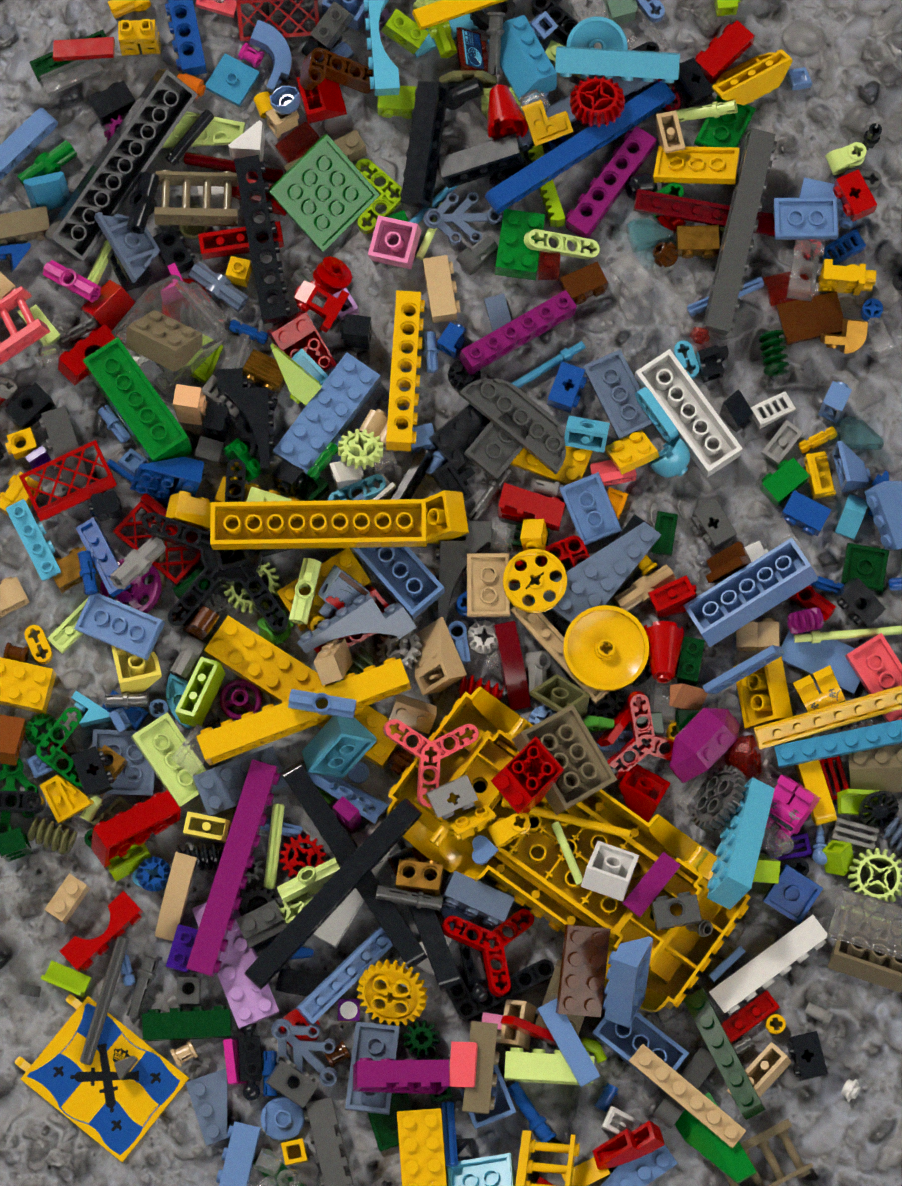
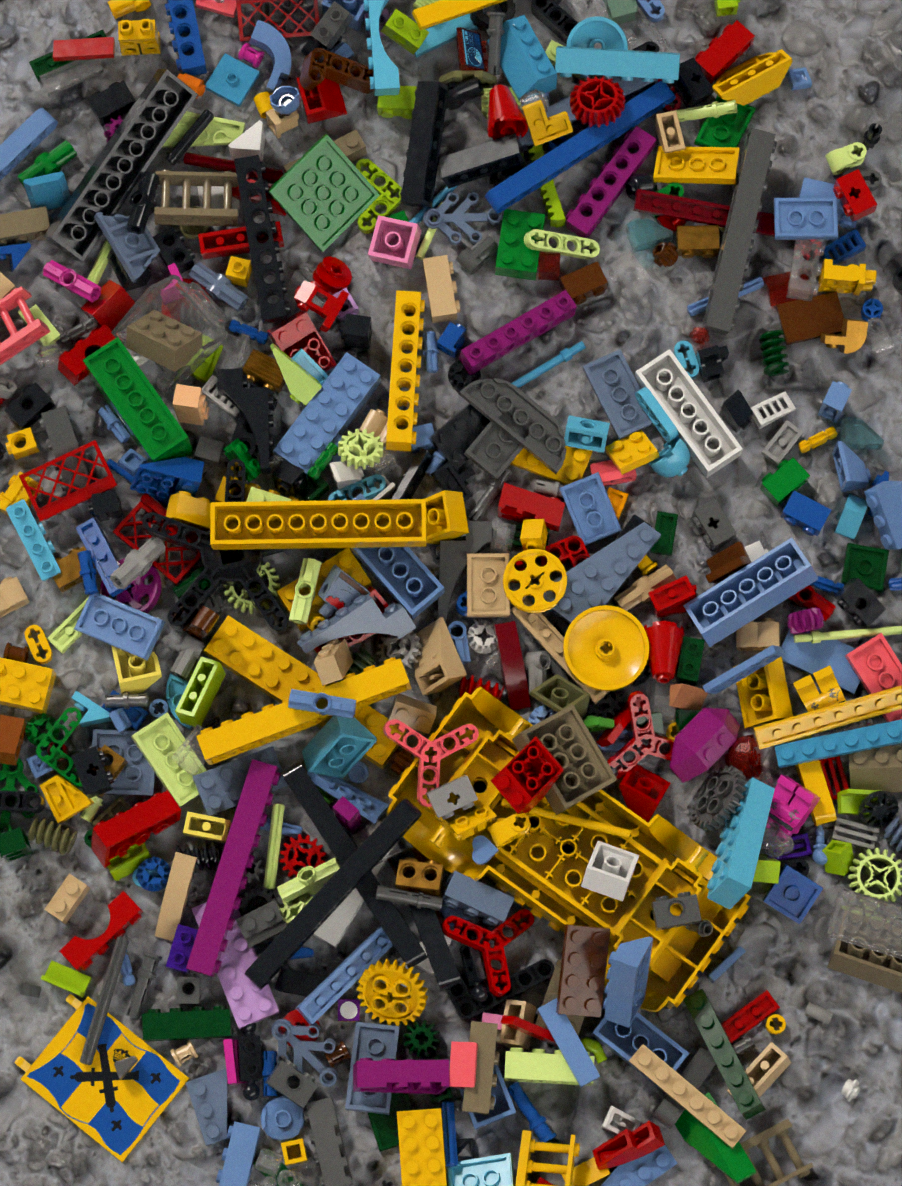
plate [25,445,51,469] -> none
black brick [202,402,232,442] -> none
magenta piece [220,679,262,720] -> none
bright green piece [257,610,294,645] -> none
clear red plate [275,121,320,163] -> none
lime piece [428,21,457,58] -> none
sand blue tile [484,294,511,332] -> none
medium blue brick [529,11,558,41] -> none
blue brick [547,362,587,413] -> none
yellowish green bar [551,821,583,885] -> none
blue pin [594,1083,618,1112] -> none
magenta tile [622,852,681,918] -> none
white brick [707,915,829,1015] -> none
black brick [787,1031,828,1081] -> none
yellow hinge [804,451,836,499] -> none

